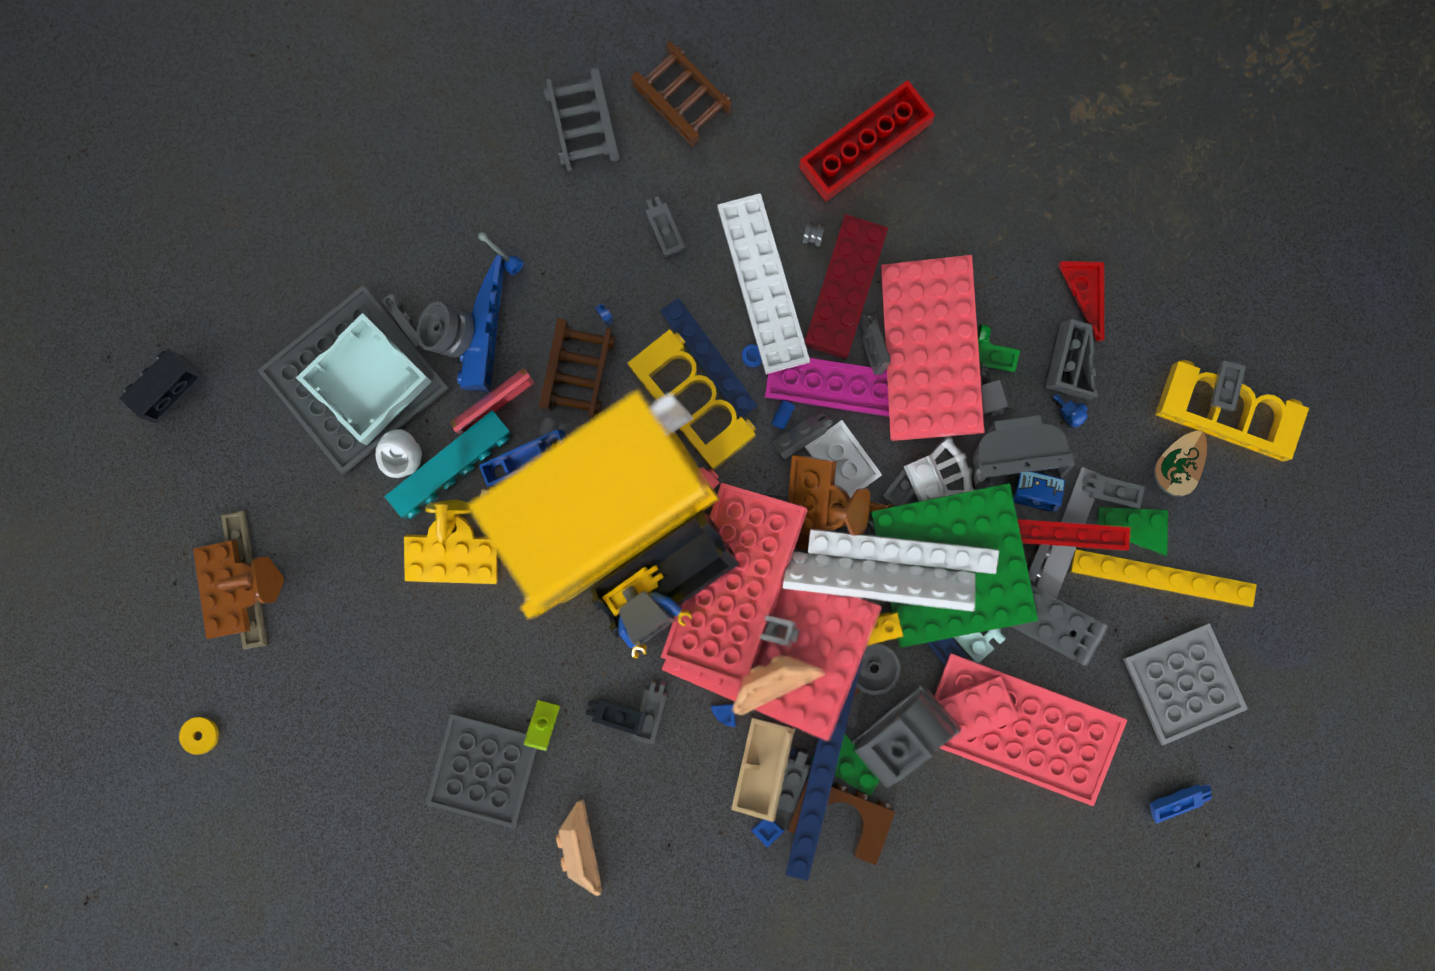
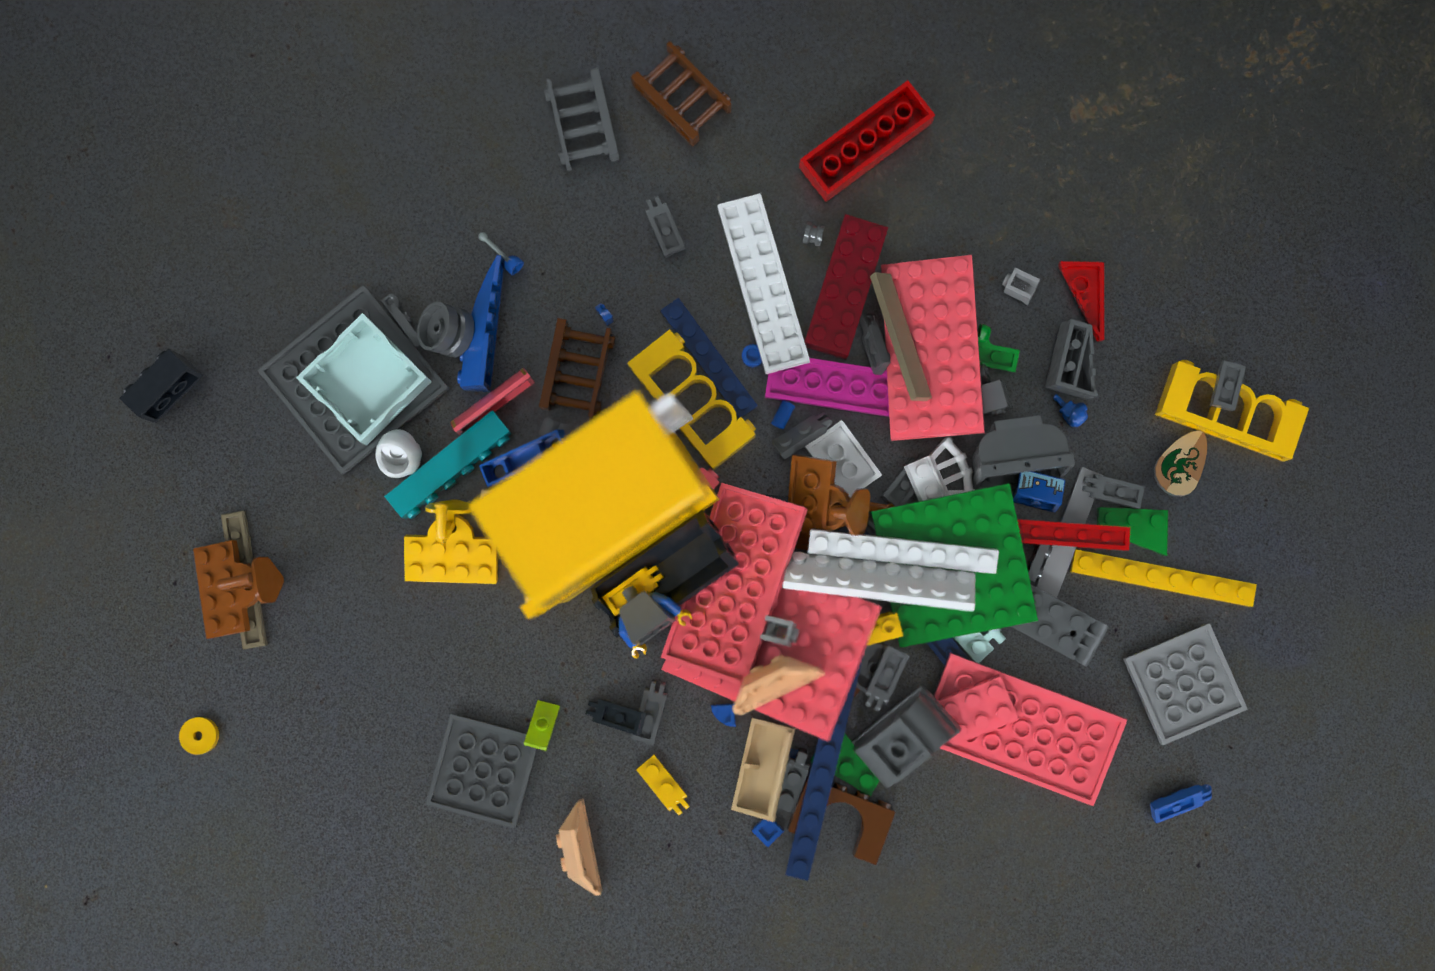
none -> yellow hinge [636,754,690,815]
none -> dark grey hinge [865,645,909,711]
none -> dark tan tile [870,272,932,401]
none -> light grey window [1002,268,1040,306]

